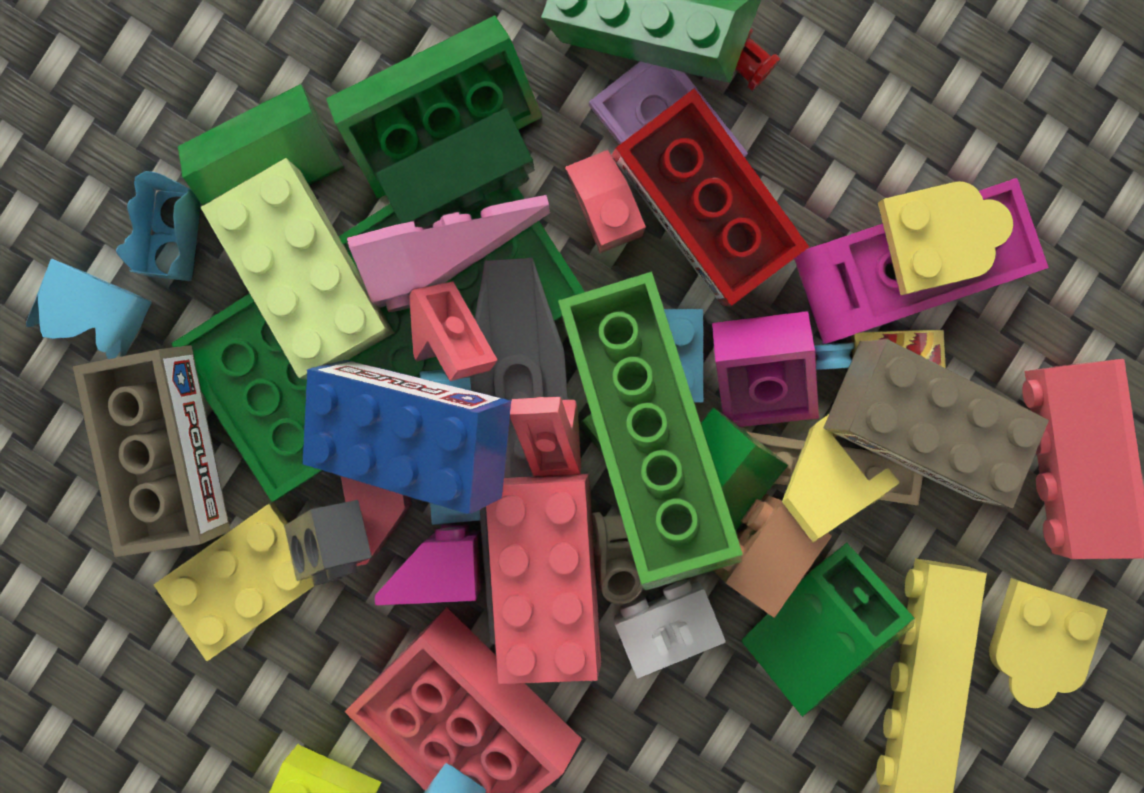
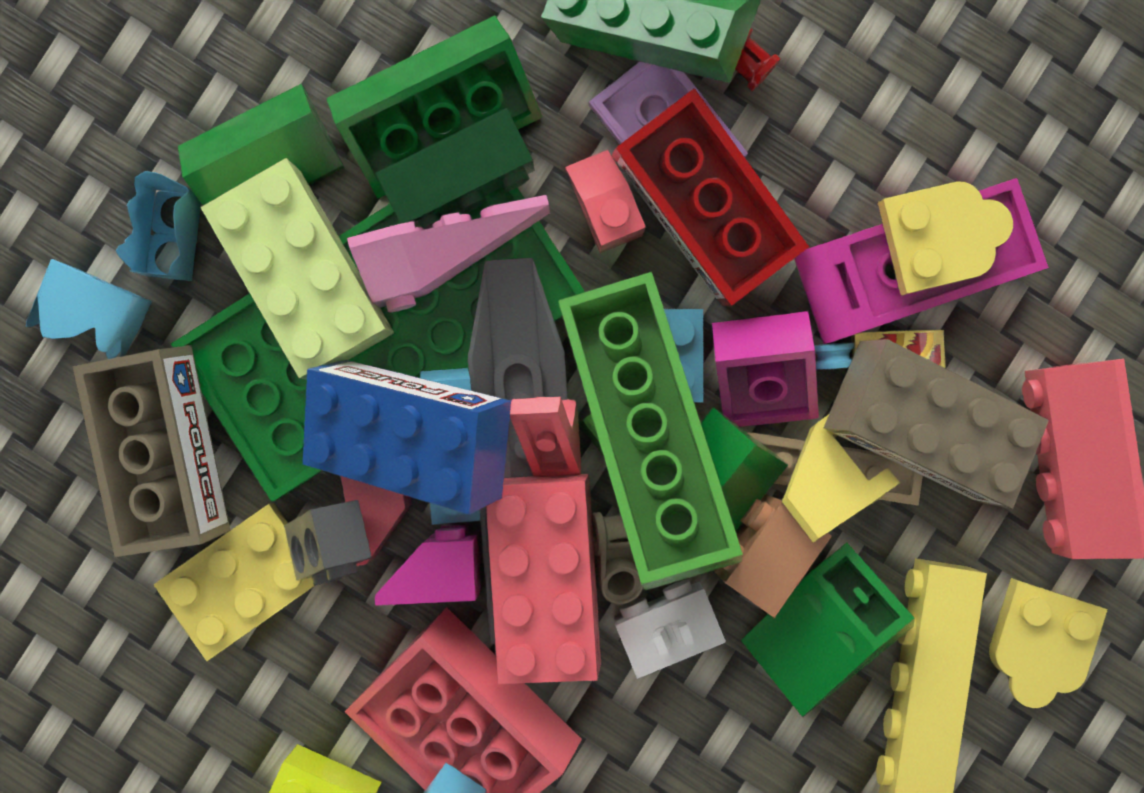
coral slope [409,282,498,381] -> none

